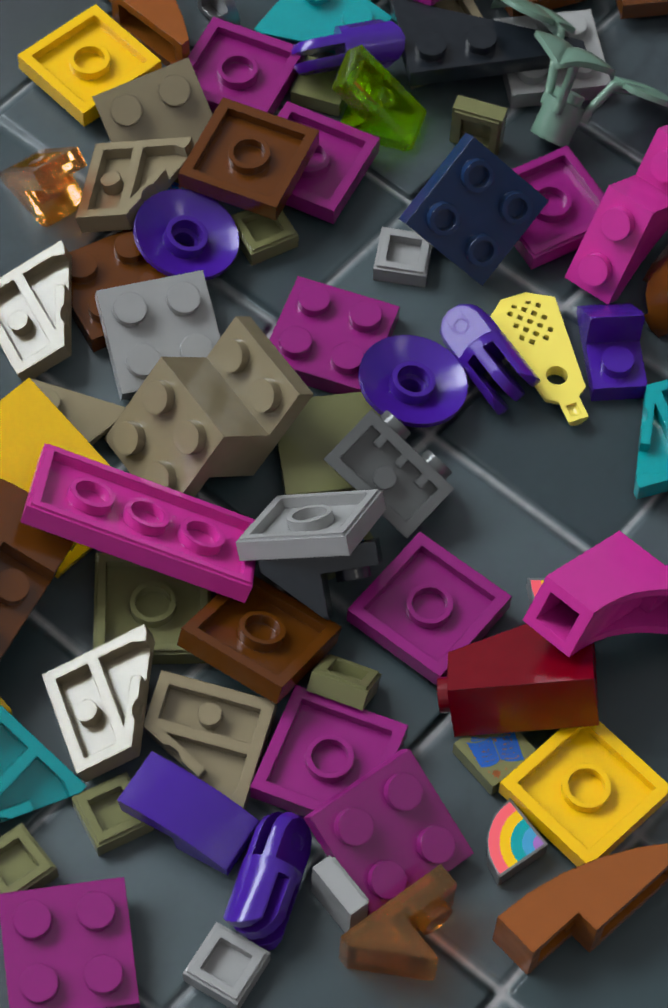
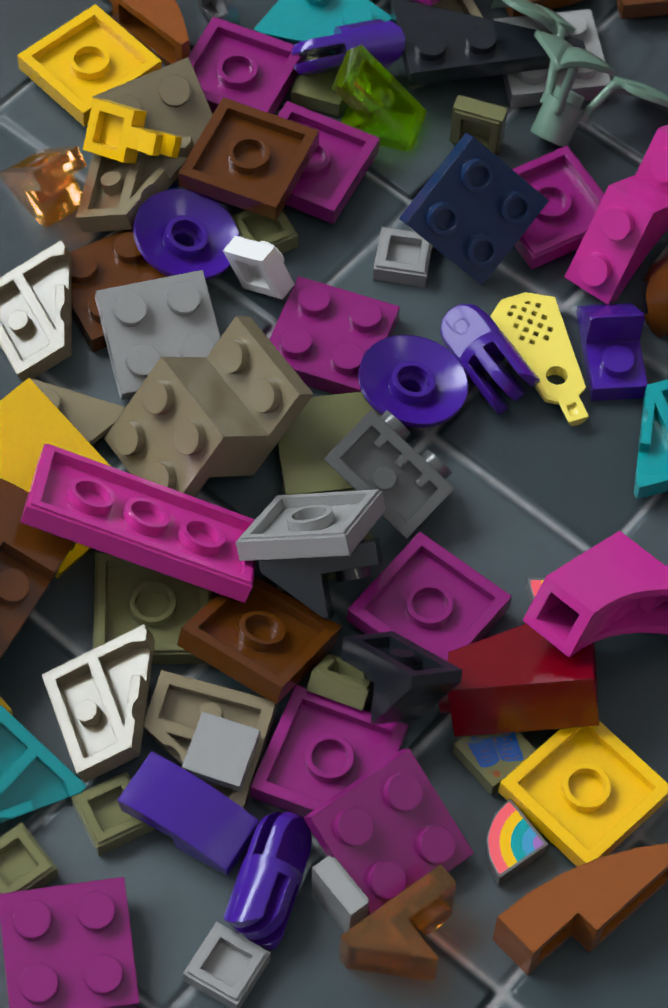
none -> yellow plate [83,98,182,164]
none -> light grey tile [181,711,261,792]
none -> white plate [223,236,295,299]
none -> black slope [341,631,463,725]

